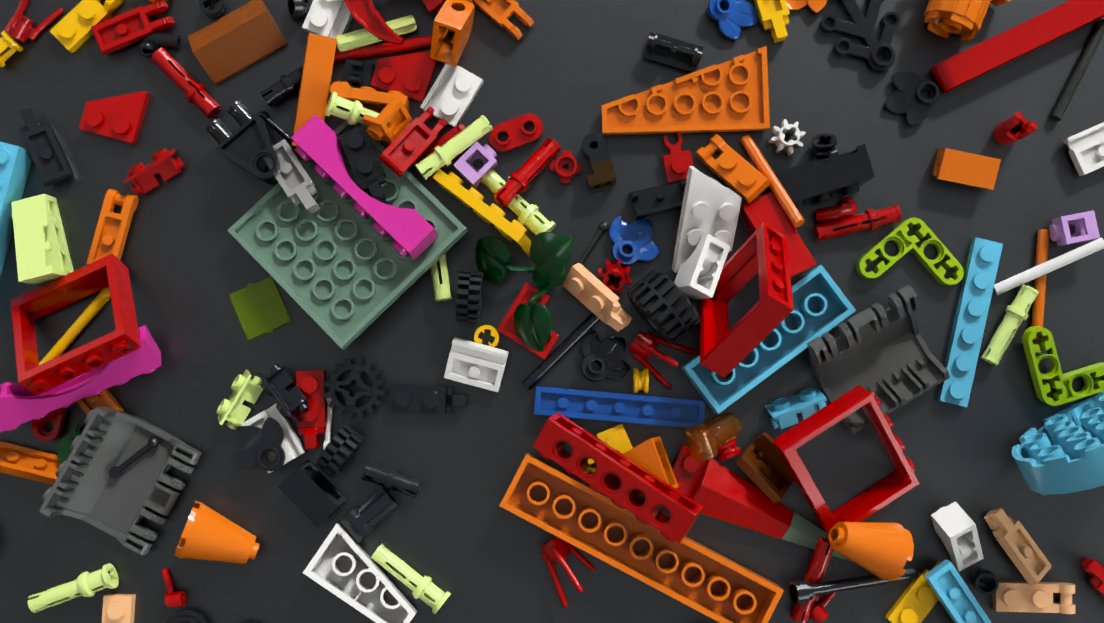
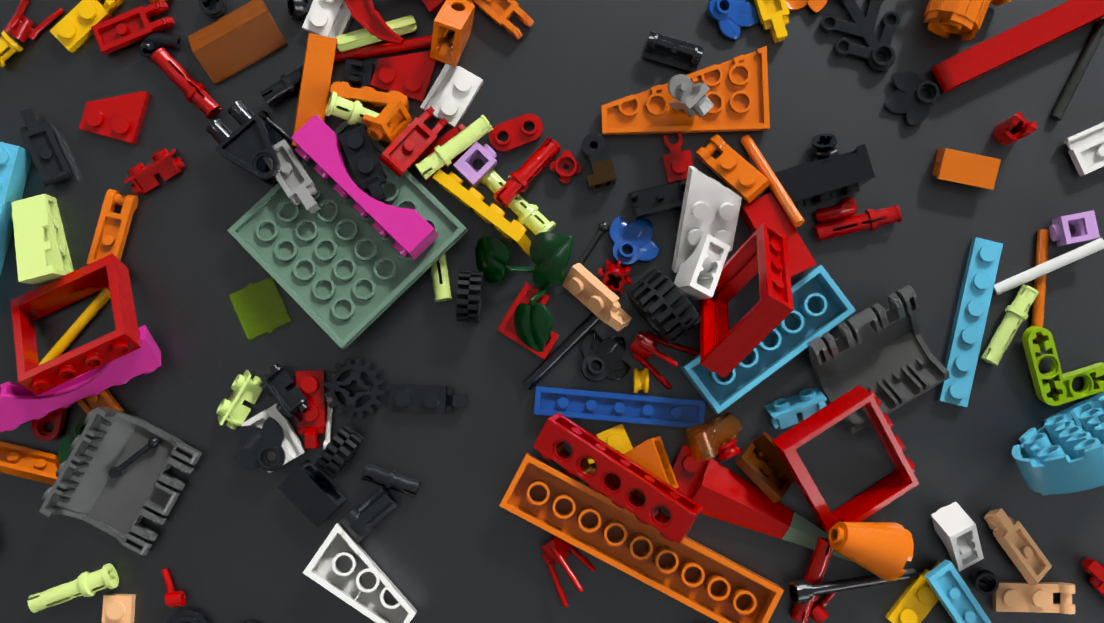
orange cone [174,501,260,564] -> none
yellowish green pin [371,544,451,614] -> none
white plate [444,337,509,392] -> none
yellow bush [474,325,500,348] -> none
white gear [769,119,806,156] -> none
lime beam [856,217,964,286] -> none
none -> light grey hips [668,74,714,117]

